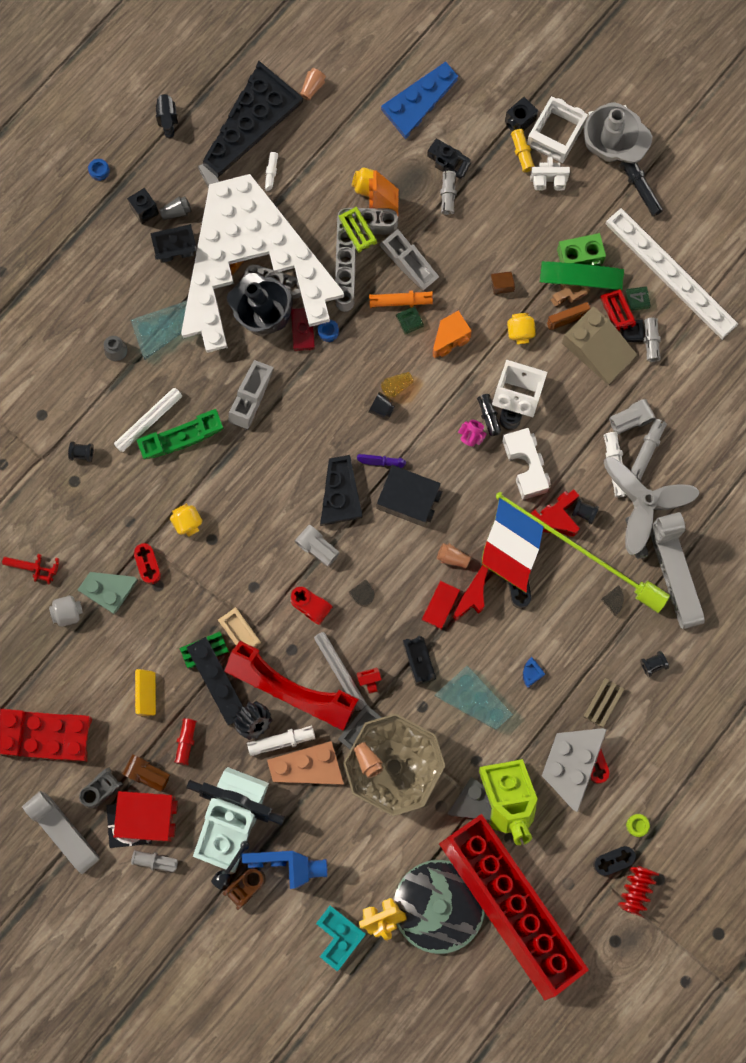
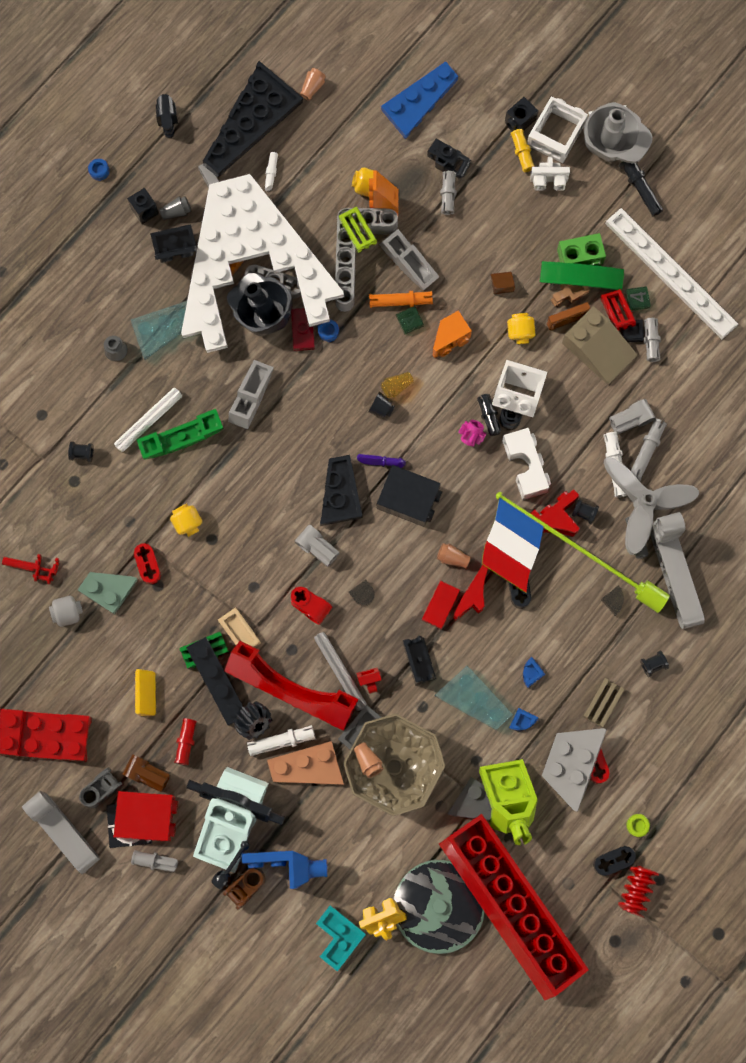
none -> blue tile [509,708,539,731]

